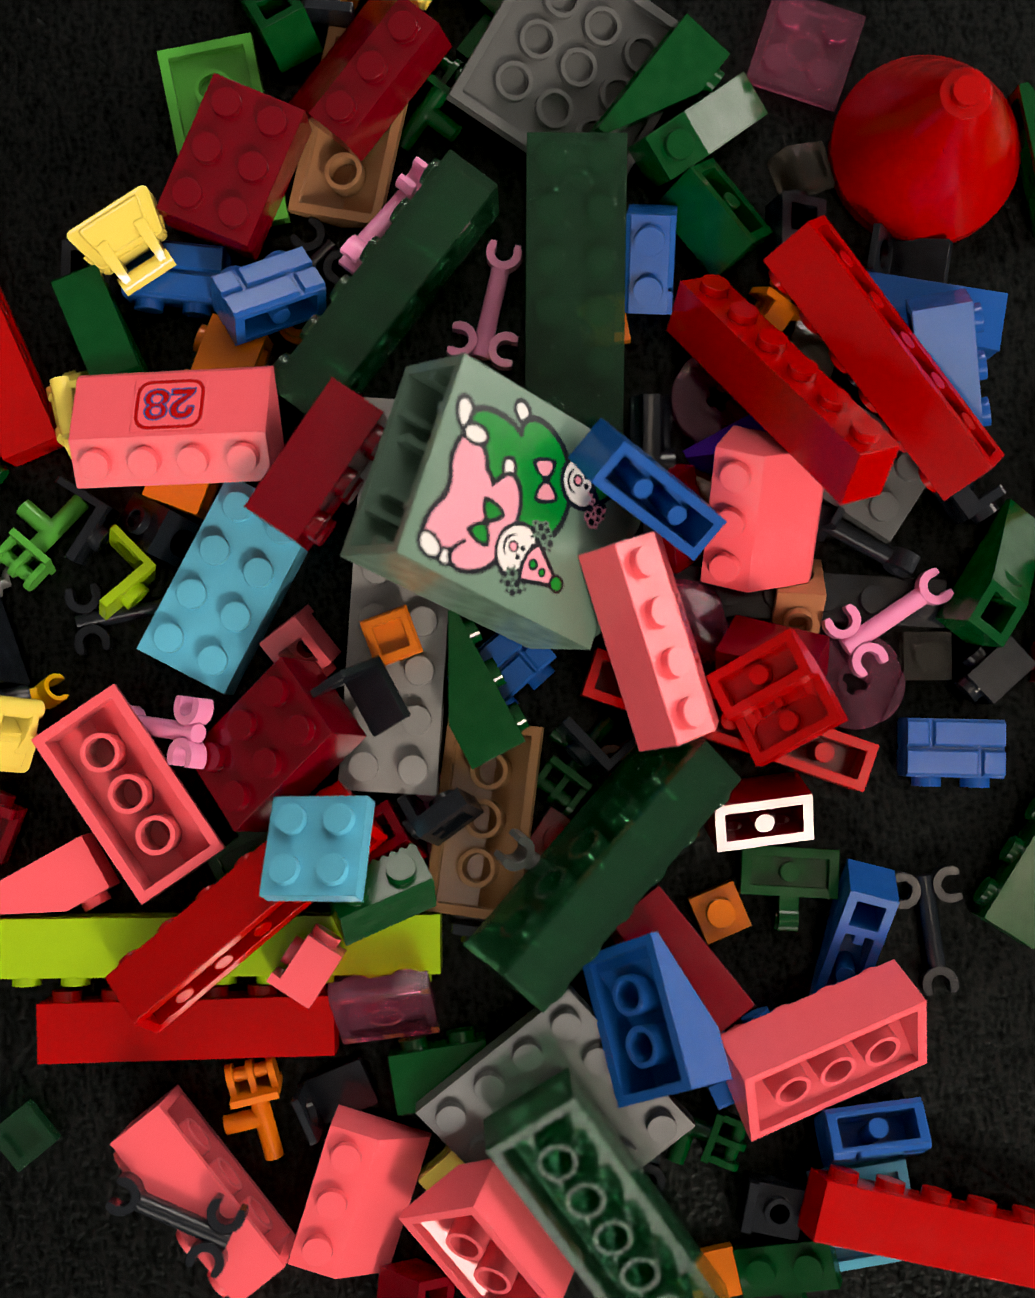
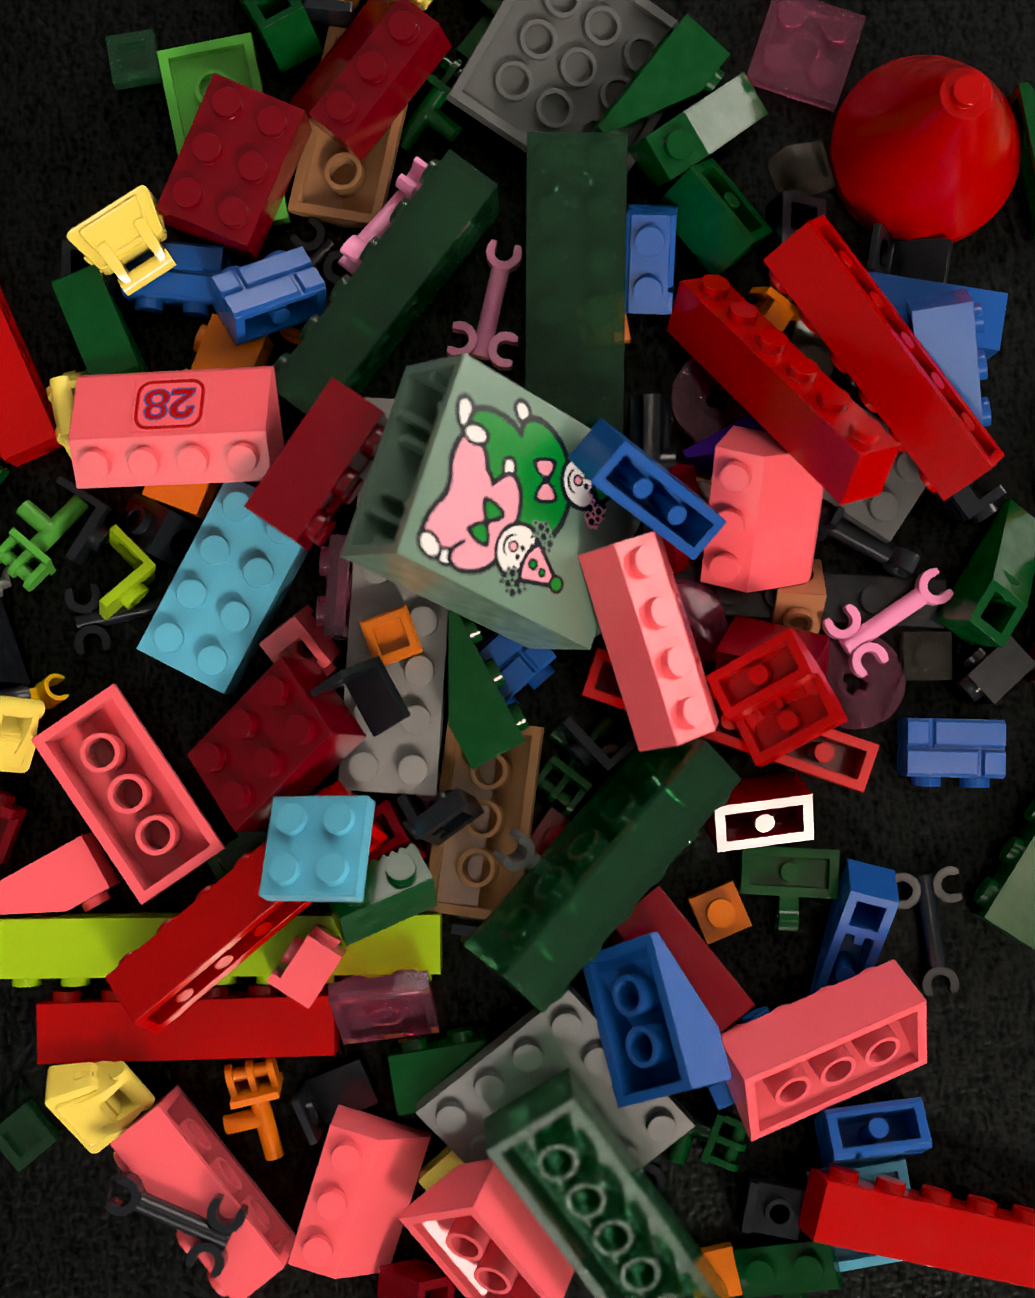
bright pink bar [130,695,214,769] -> none
none -> light yellow piece [45,1061,155,1154]
none -> clear green plate [105,29,163,90]
none -> clear pink plate [316,534,353,640]

